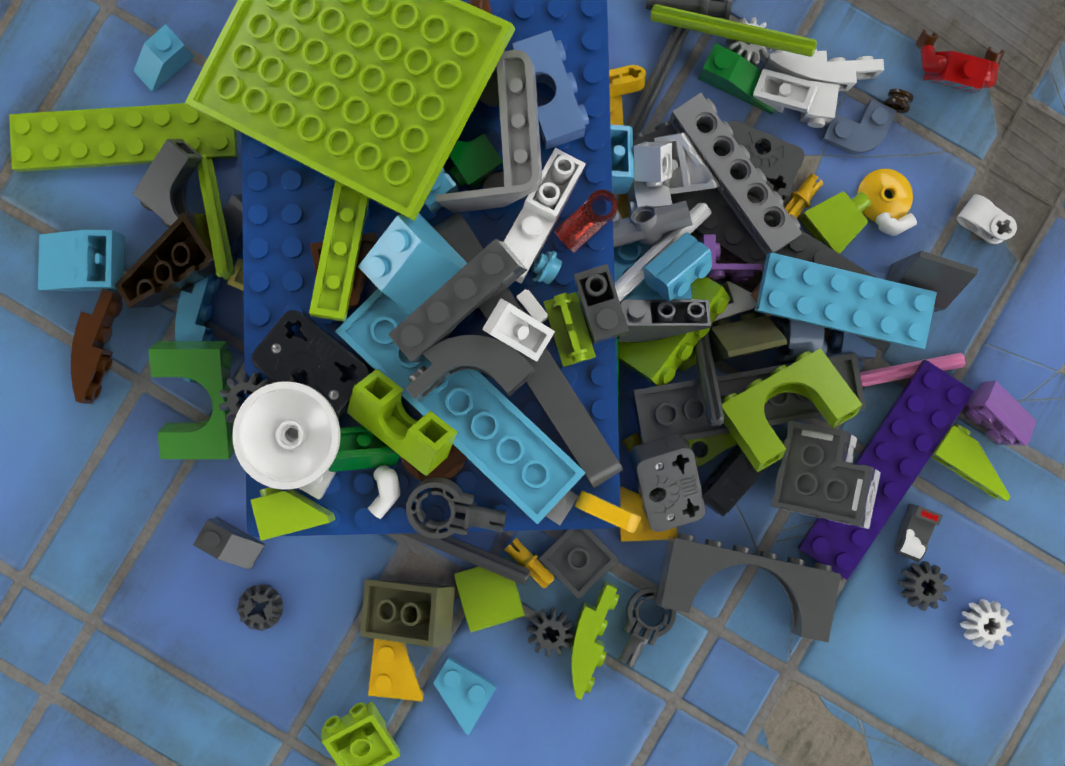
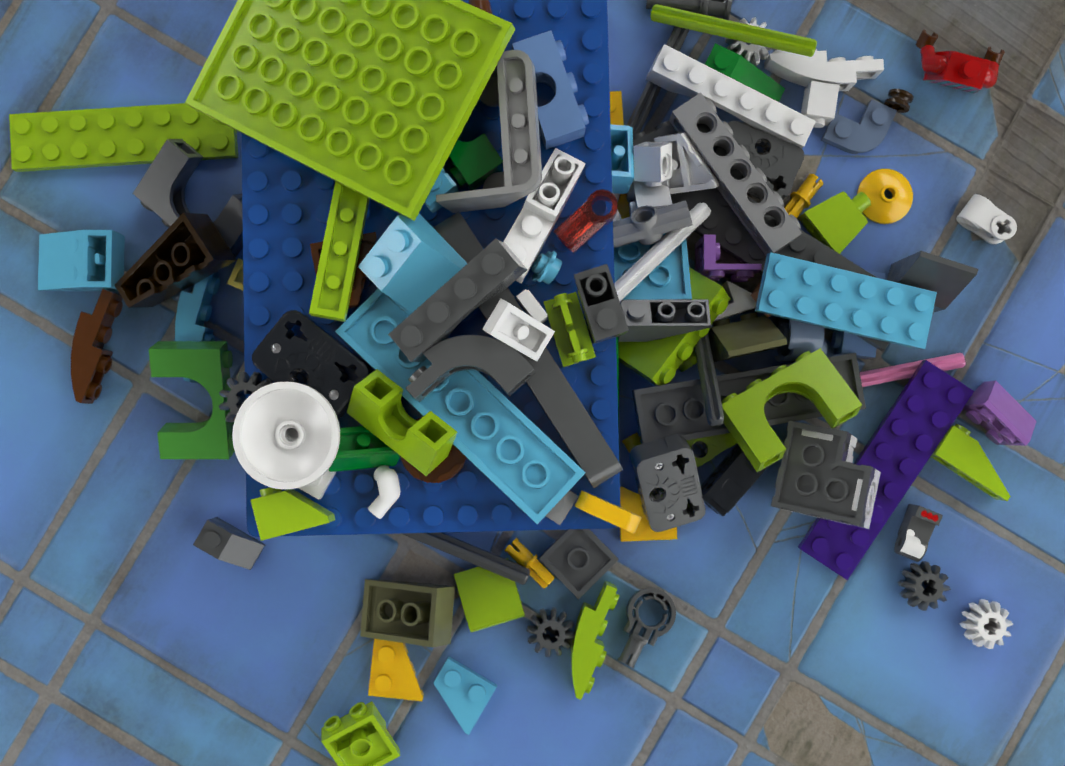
medium azure slope [134,24,195,93] -> none
lime axle [197,154,235,280] -> none
dark grey gear [237,584,283,631] -> none
dark grey pin [406,477,507,539] -> none
yellow beam [609,65,646,98] -> none
medium azure brick [643,232,712,302] -> none
dark grey arch [655,533,841,643] -> none
white slope [753,68,818,114] -> none
white arm [875,212,917,236] -> none
none -> white arch [646,44,816,148]

